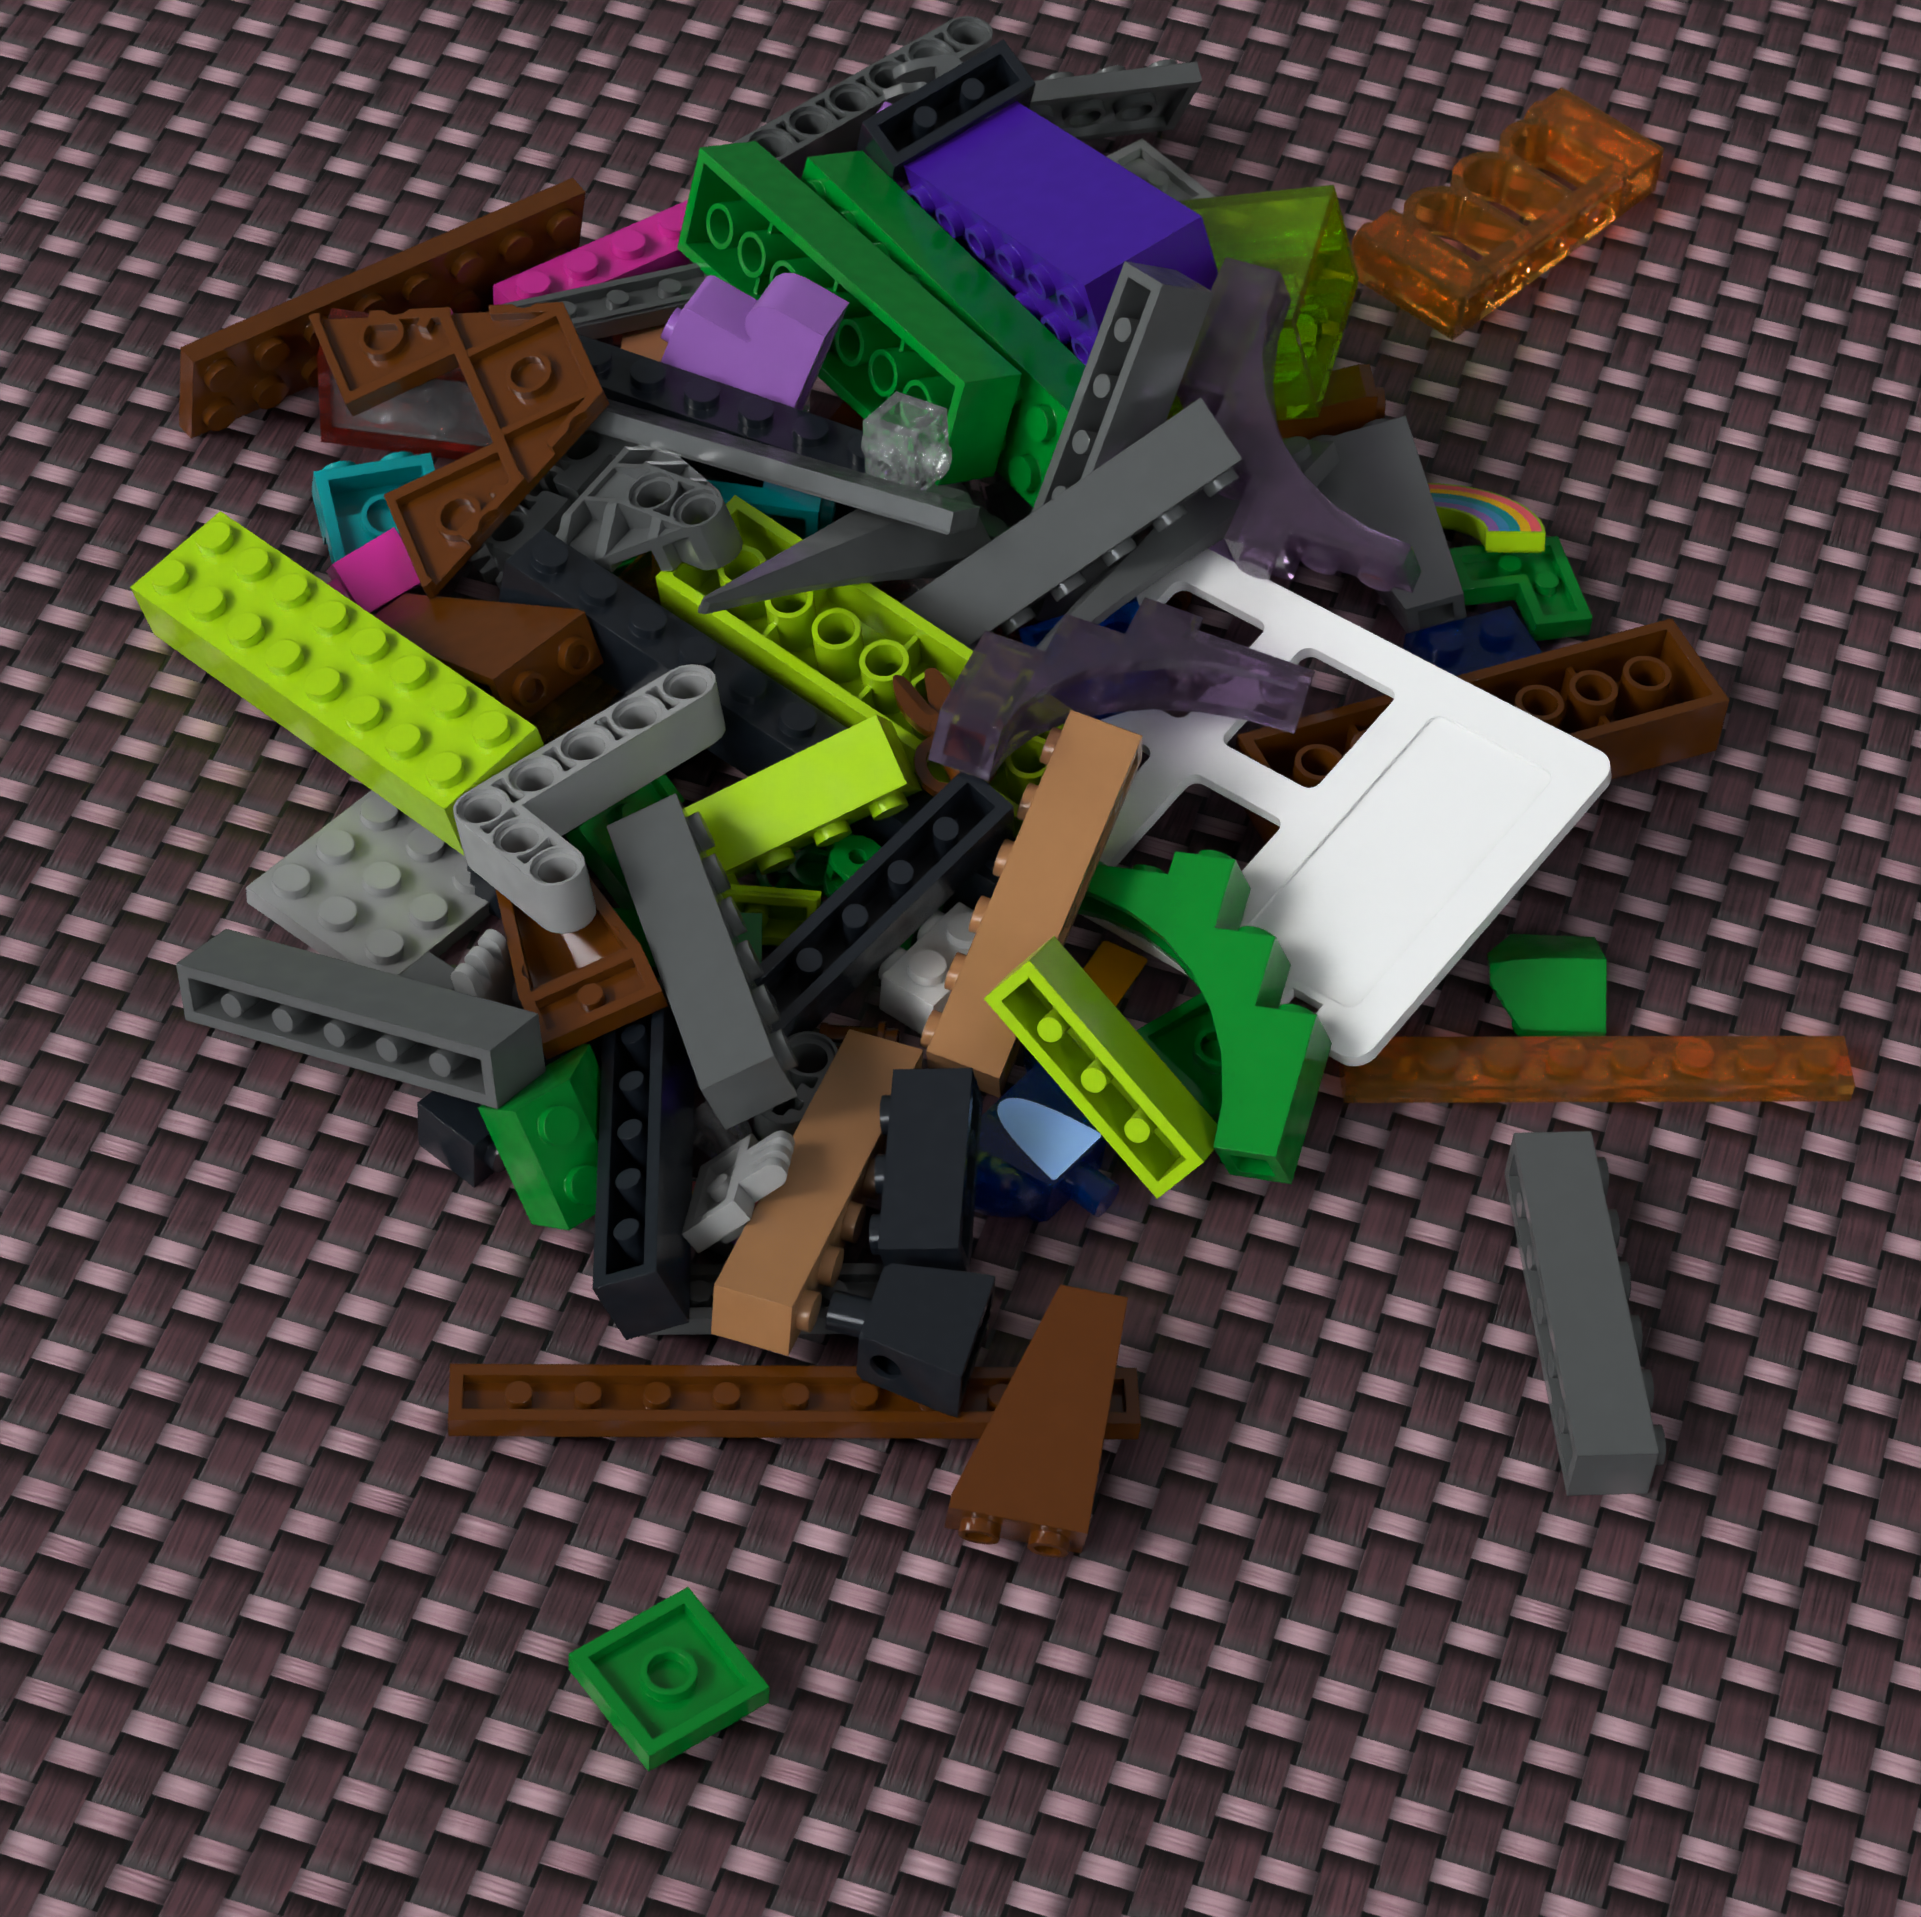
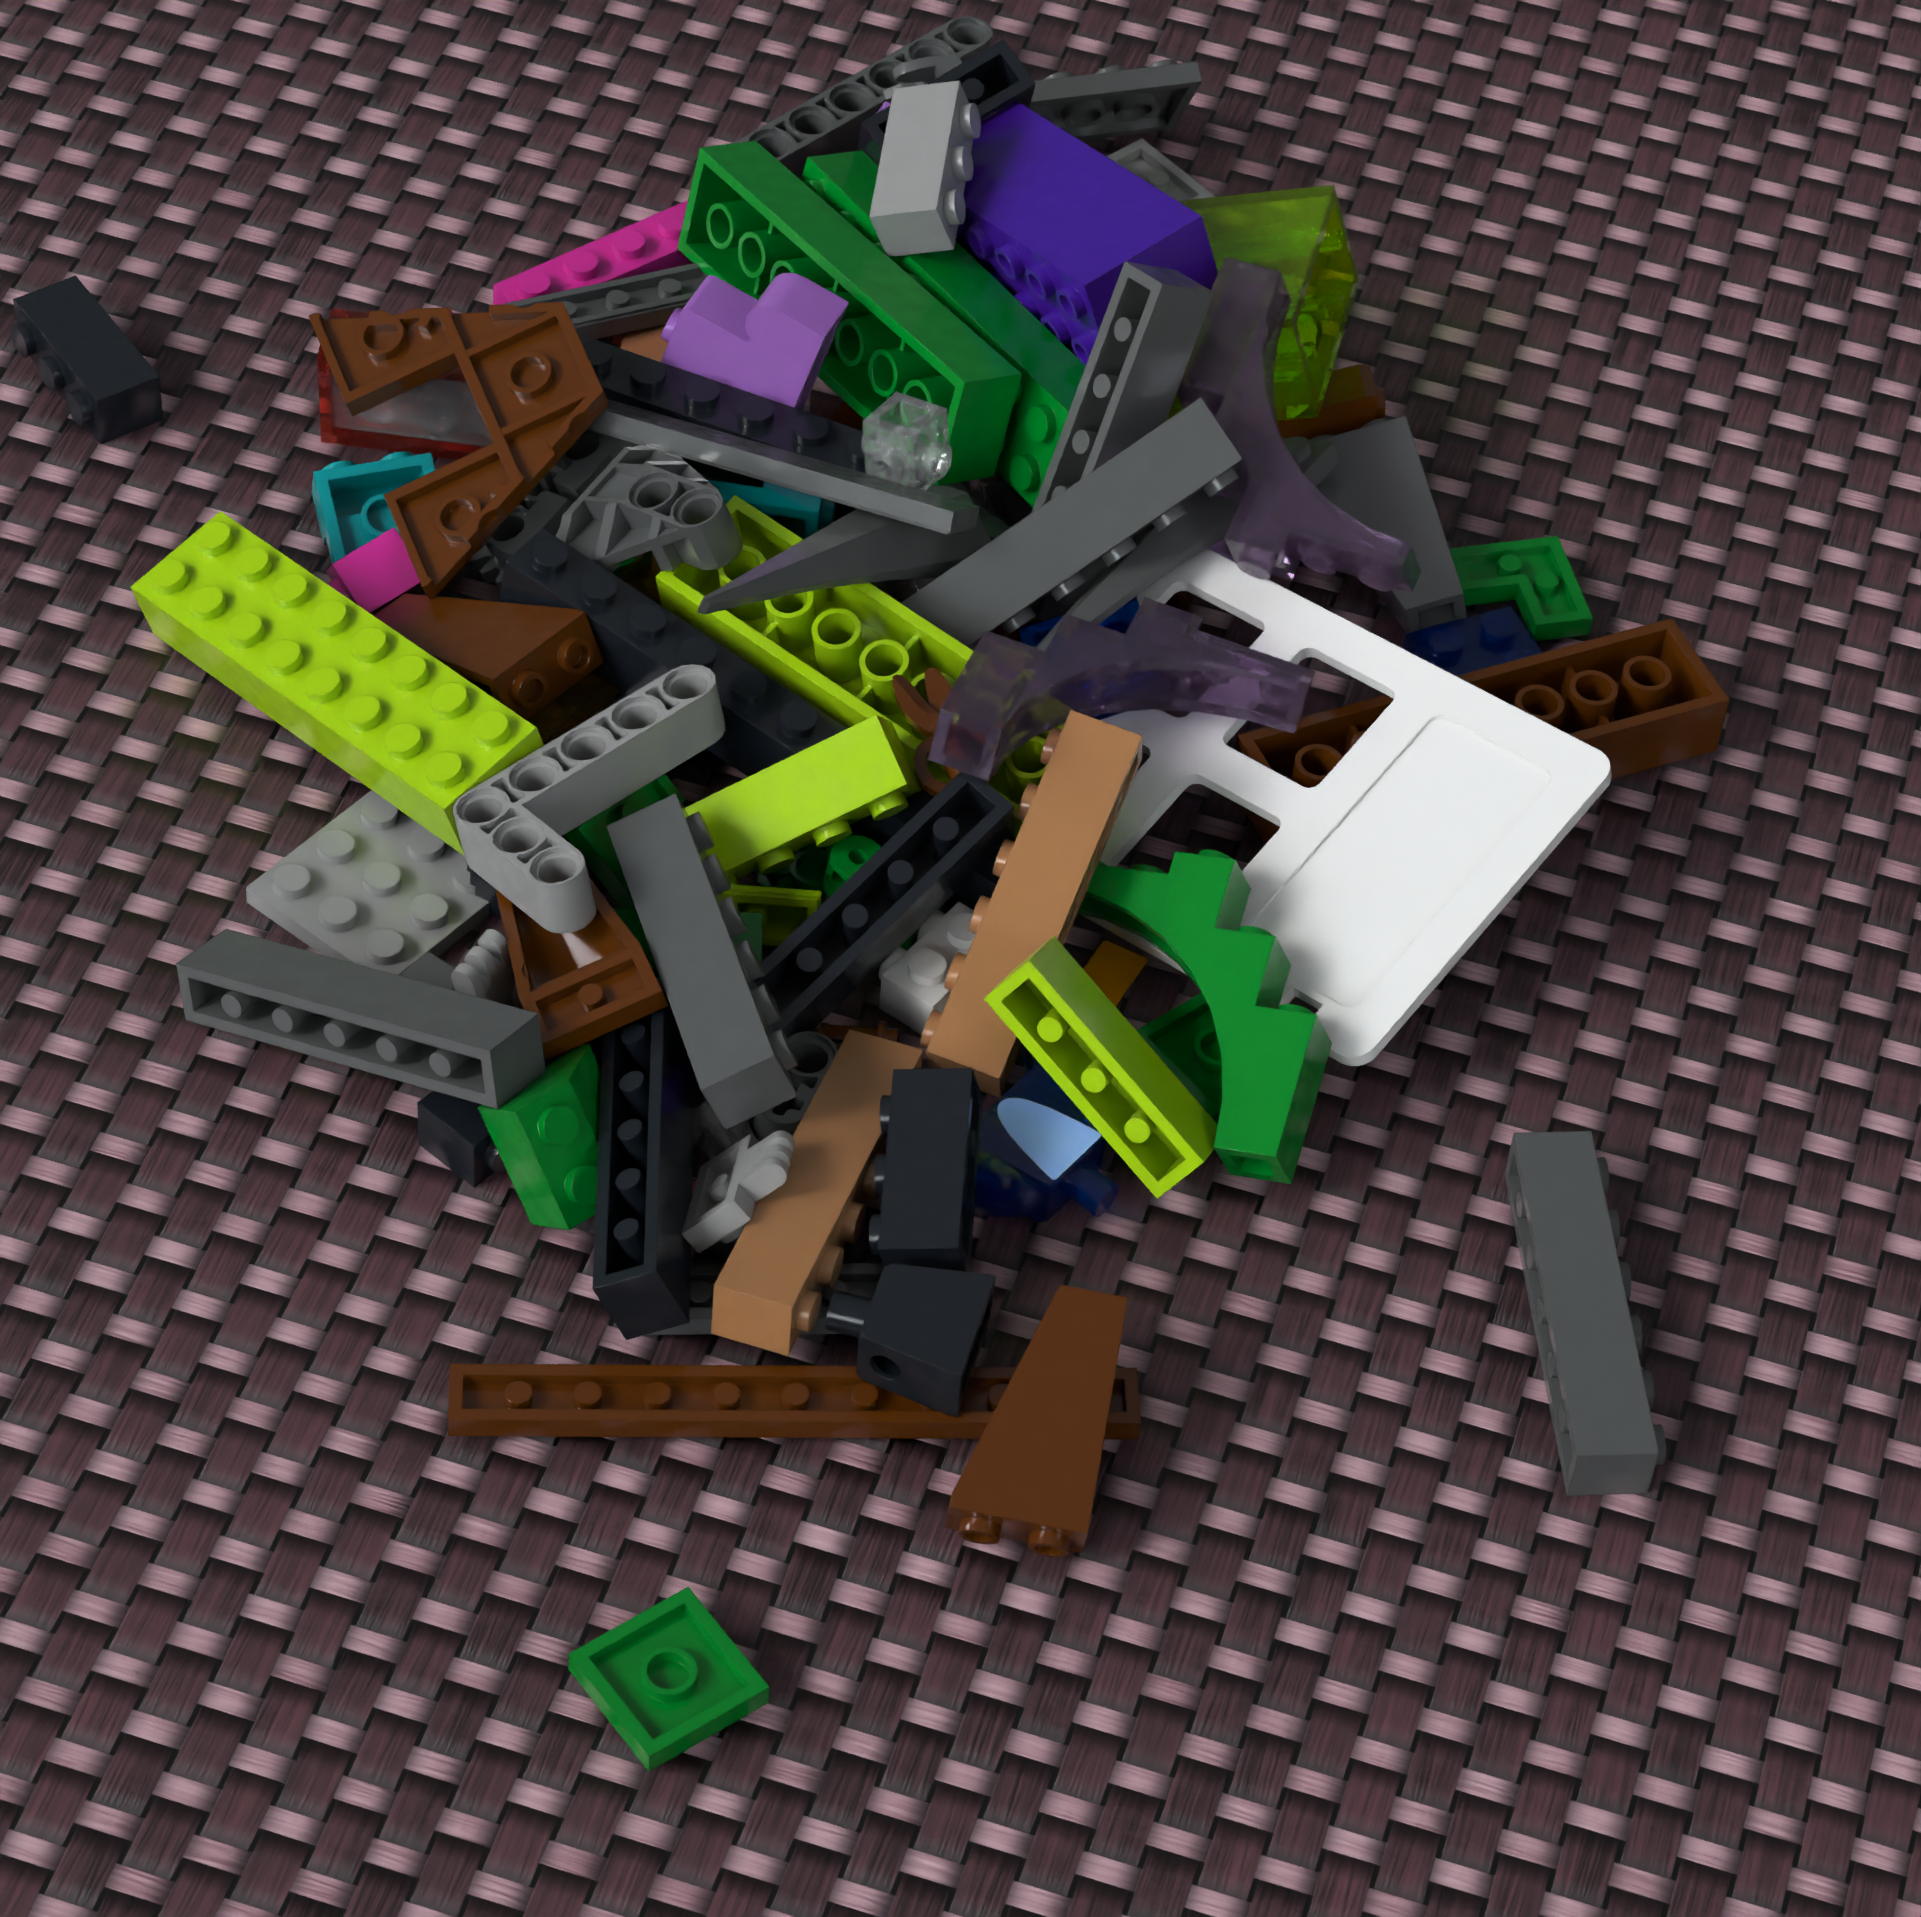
reddish brown plate [179,177,586,439] -> none
clear orange plate [1338,1036,1855,1103] -> none
clear orange fence [1350,87,1664,341] -> none
tile [1428,483,1546,553] -> none
green slope [1487,934,1607,1041] -> none
none -> black brick [11,276,163,444]
none -> light grey brick [869,80,981,257]

